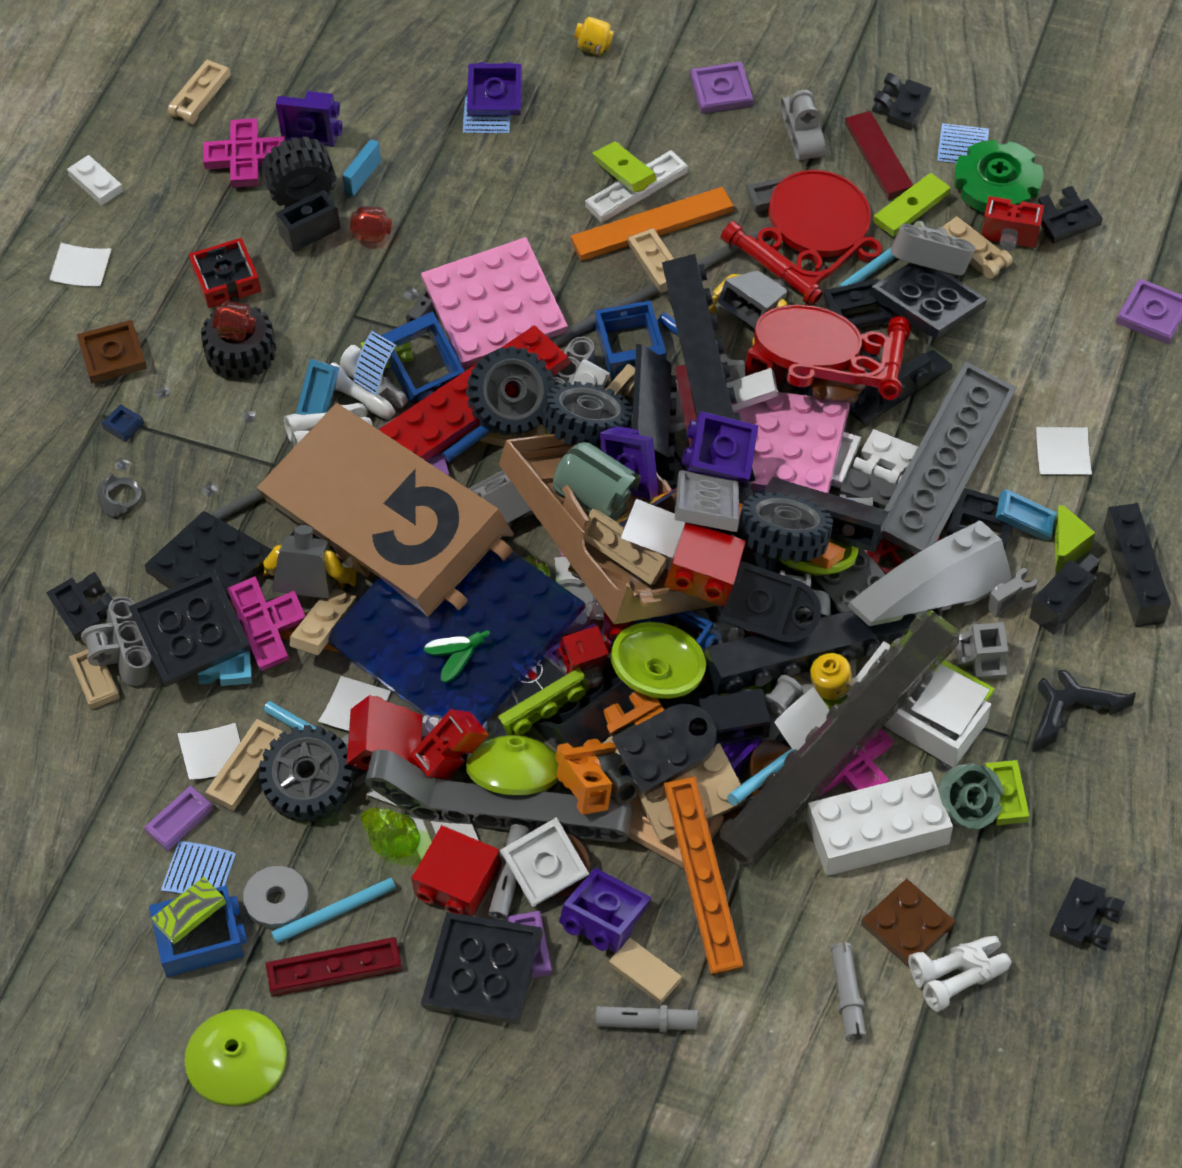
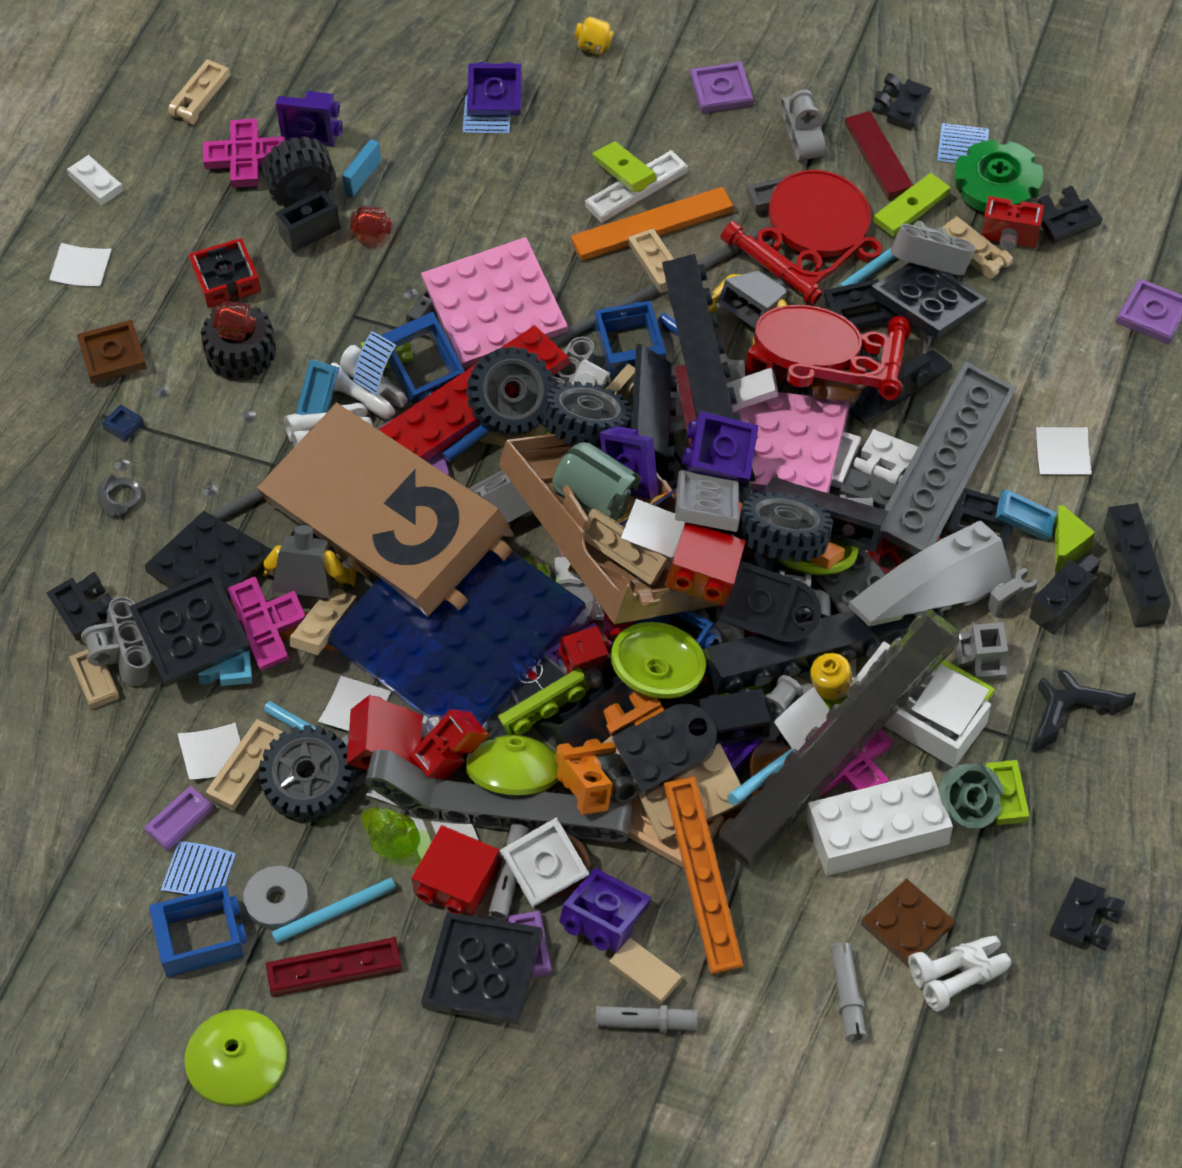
lime tile [152,877,226,944] -> none
green piece [424,630,490,683] -> none

